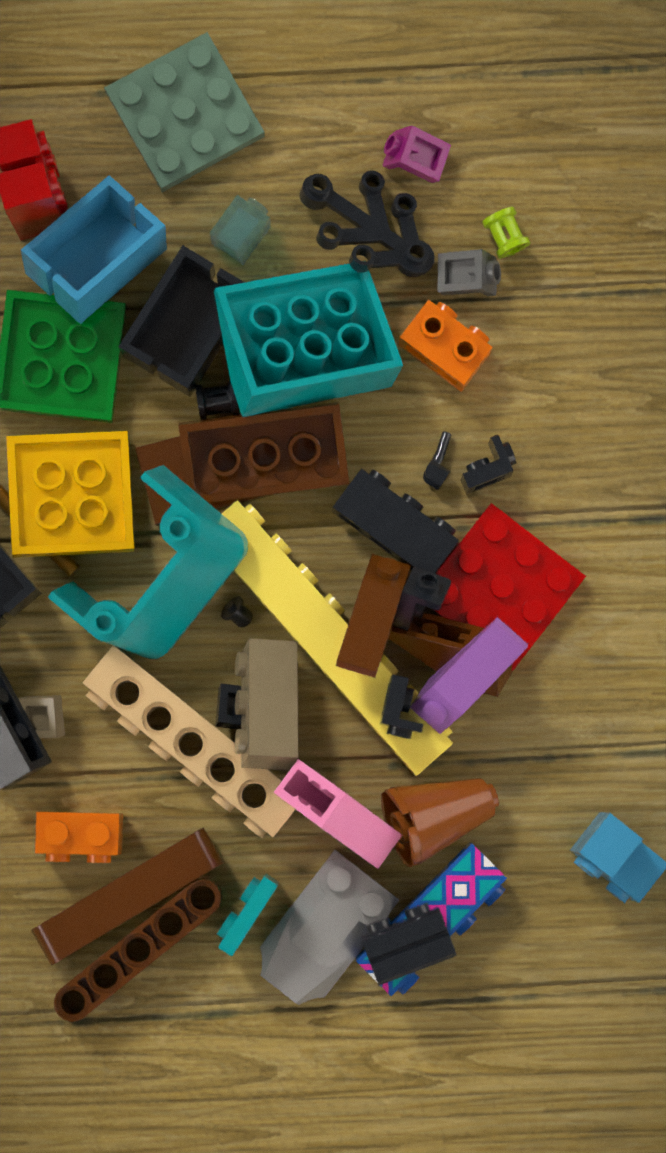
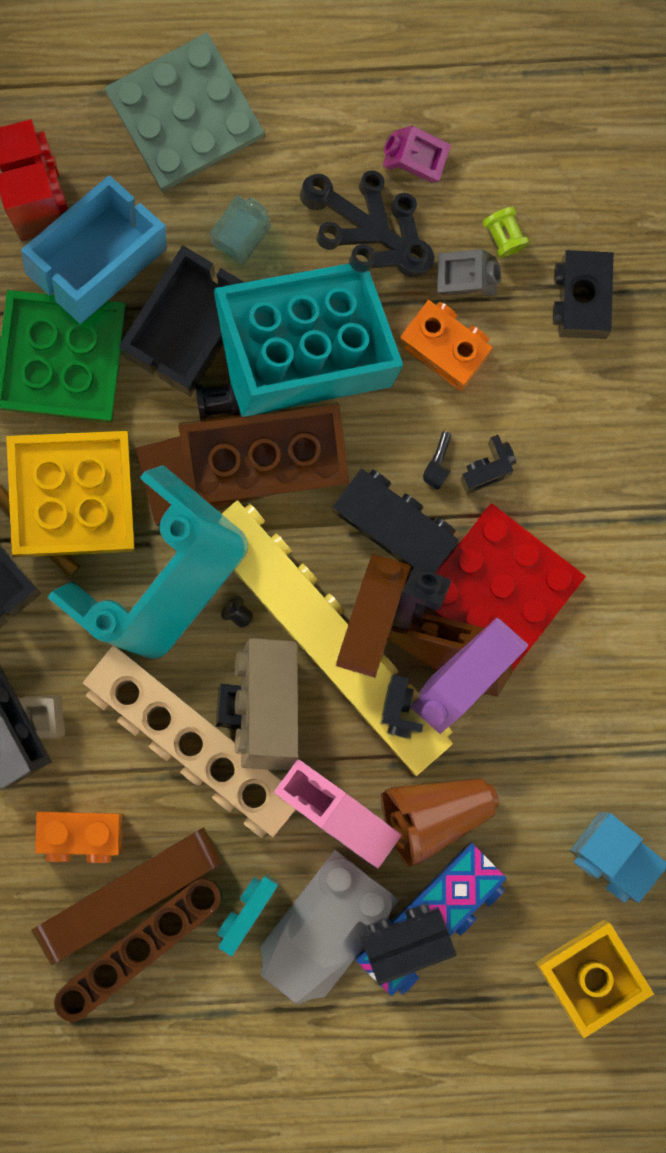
none -> yellow brick [535,920,654,1038]
none -> black brick [553,250,614,339]

